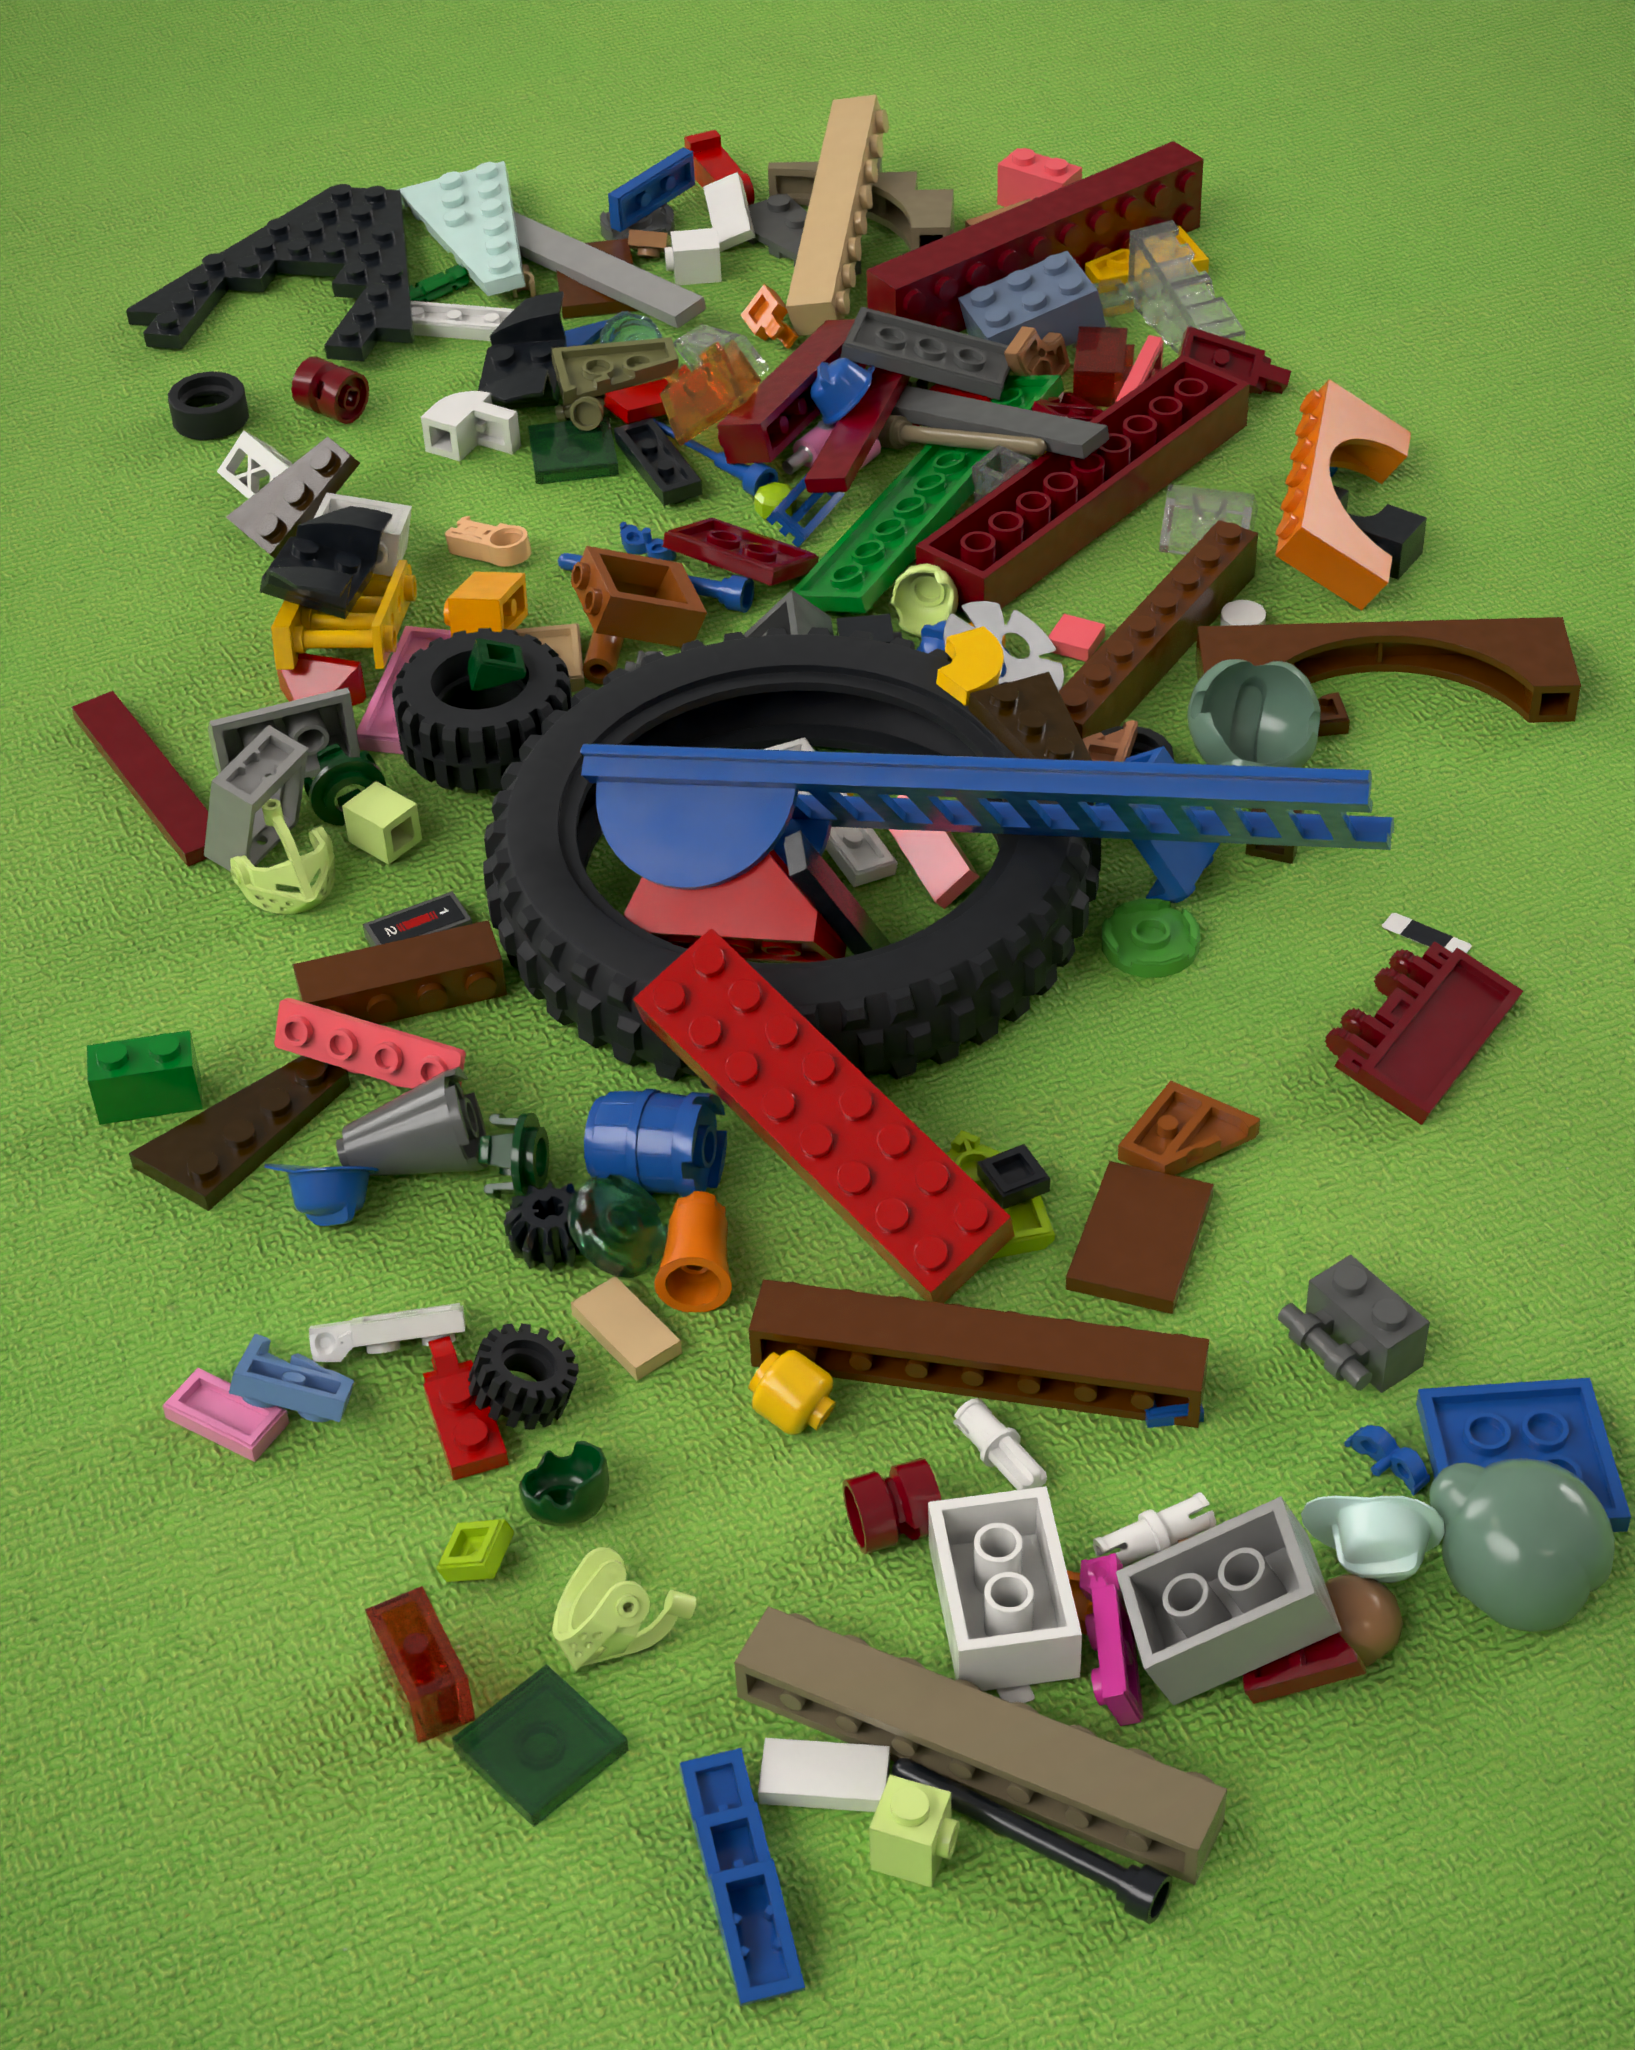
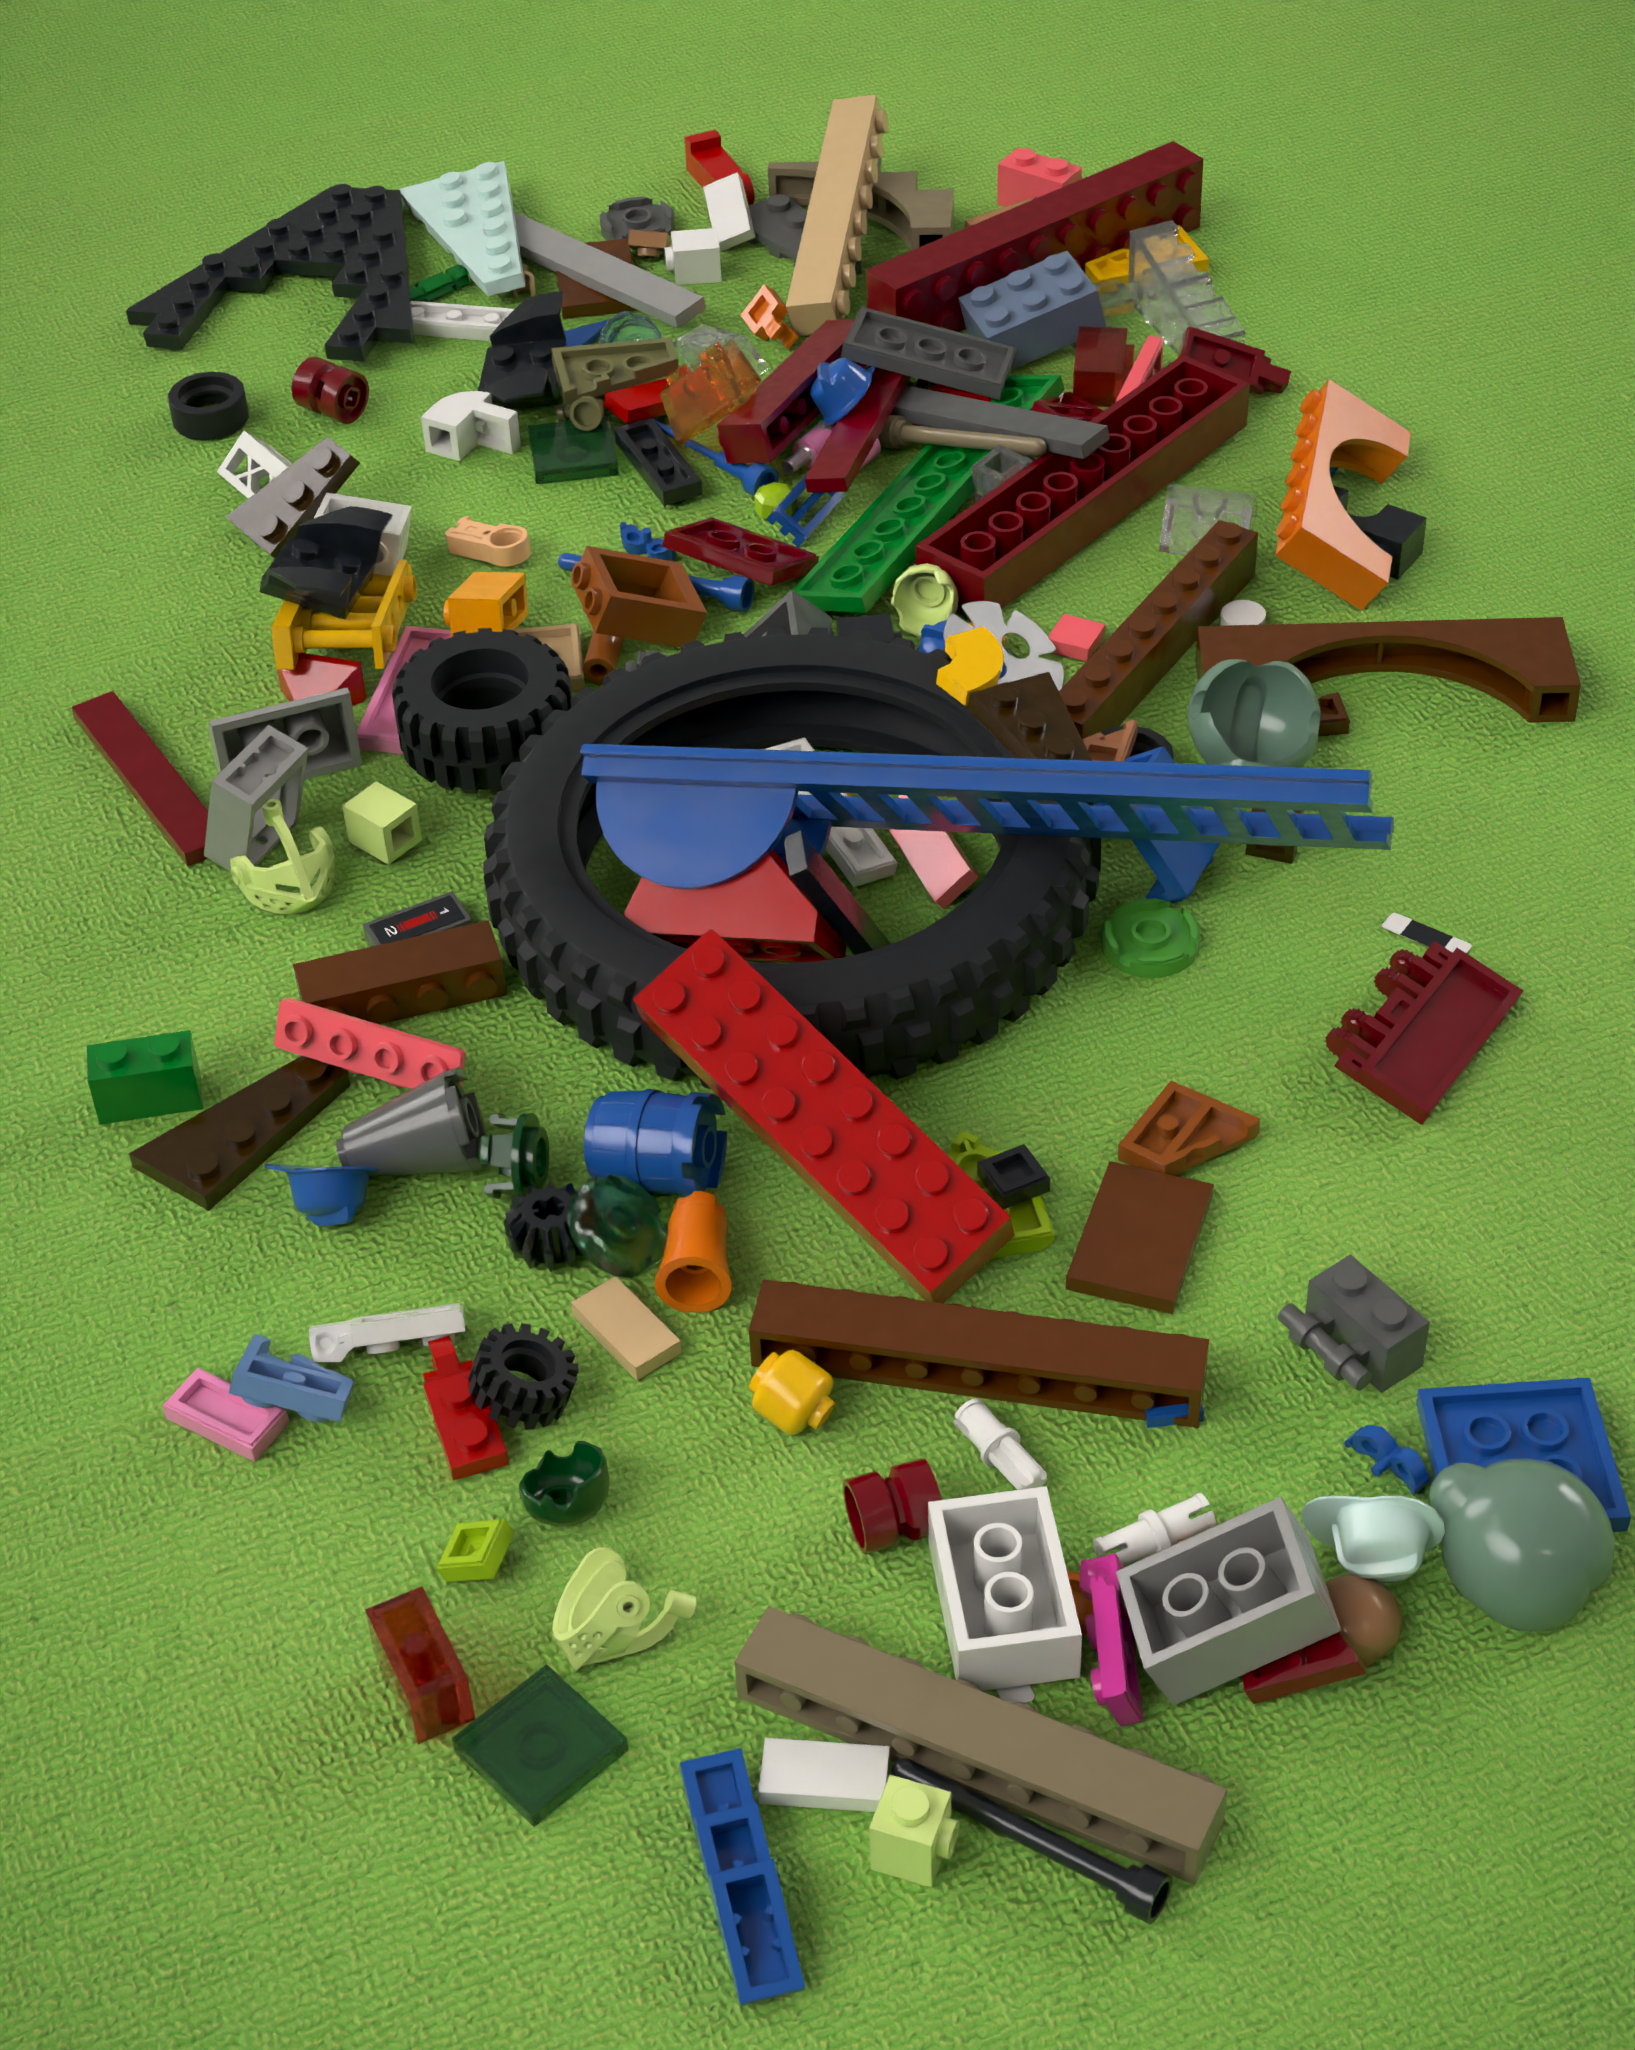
dark green piece [304,744,386,826] -> none
dark green slope [468,638,526,691] -> none
blue tile [608,148,695,232] -> none
medium nougat tile [1004,326,1070,376] -> none

